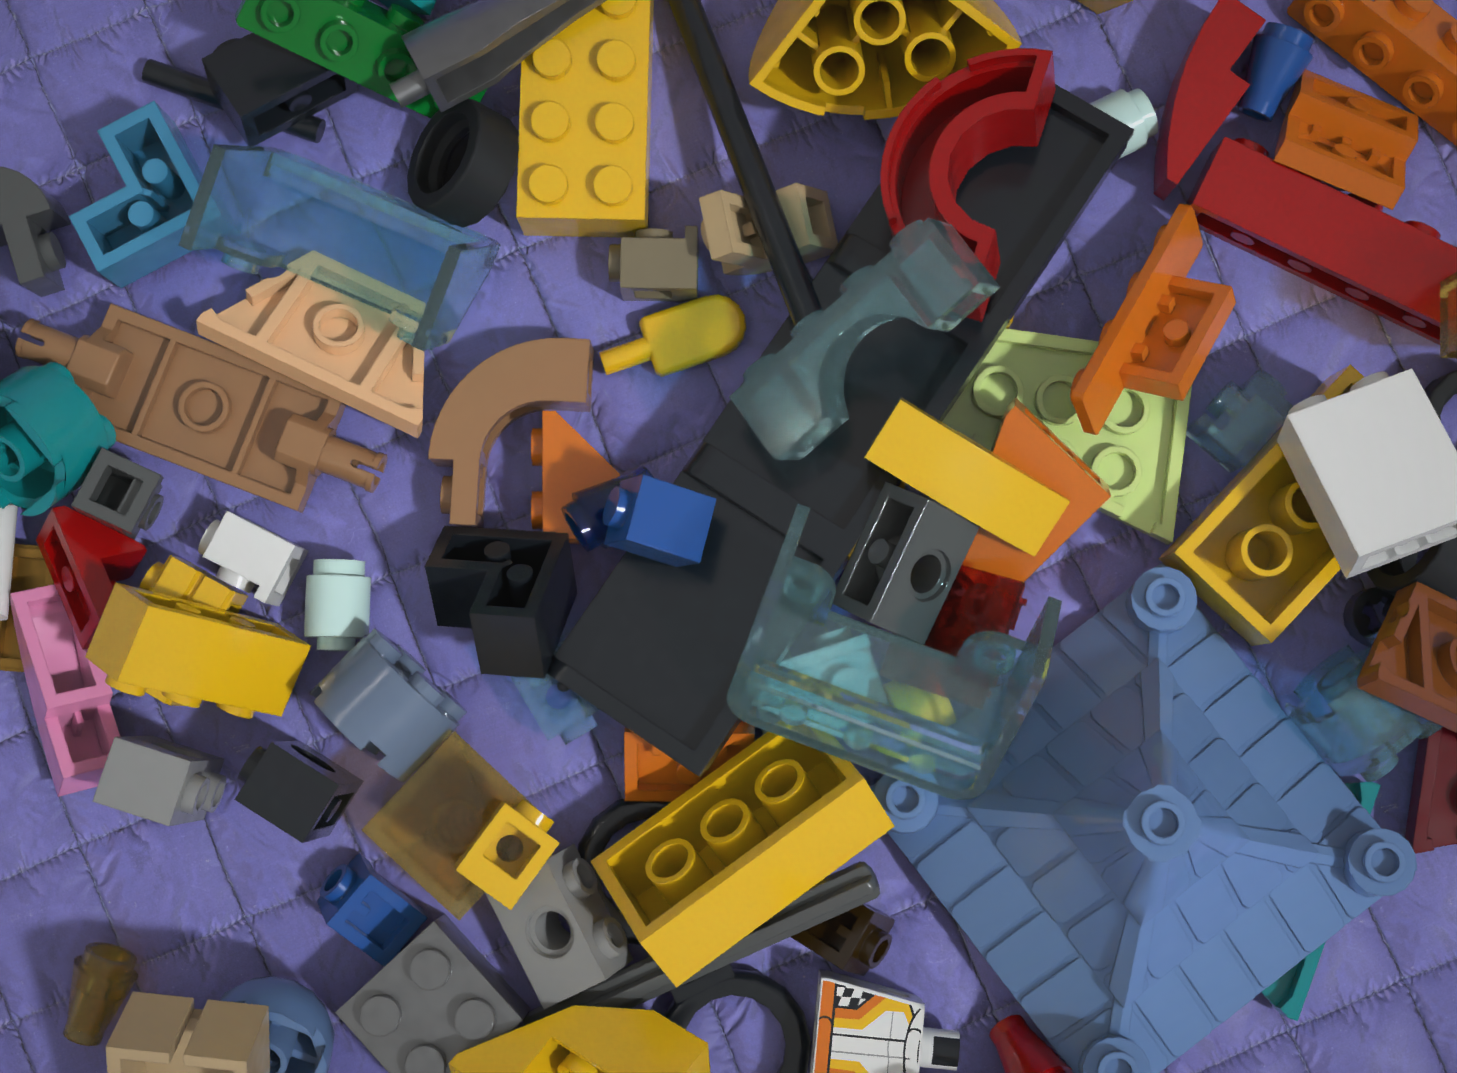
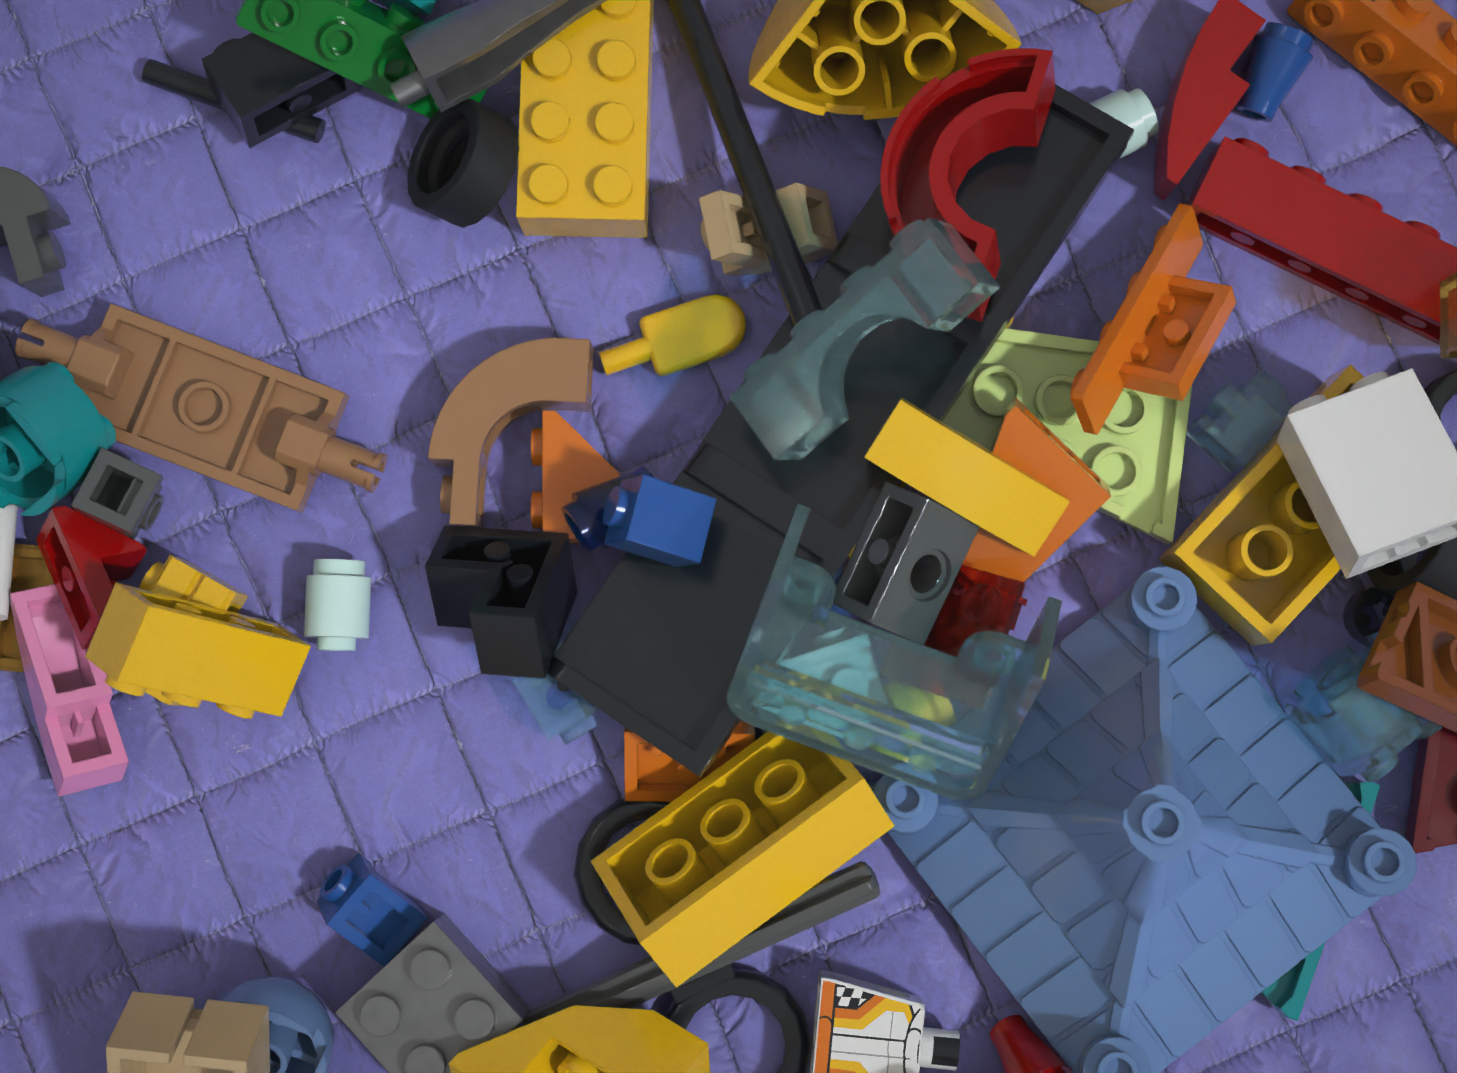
clear yellow cone [63,942,138,1046] -> none
dark azure brick [69,101,232,288] -> none
light grey brick [92,736,226,826] -> none
clear light blue windscreen [178,144,501,351] -> none
light nougat wing [196,252,426,439] -> none
white brick [198,511,308,607] -> none
black brick [234,741,364,843] -> none
sand blue brick [310,628,467,782] -> none
clear yellow brick [361,731,537,920] -> none
yellow brick [454,799,560,910] -> none
light grey brick [484,844,633,1009] -> none
dark tan brick [608,226,699,302] -> none
dark brown bracket [791,904,895,976] -> none
orange slope [1274,69,1418,210] -> none

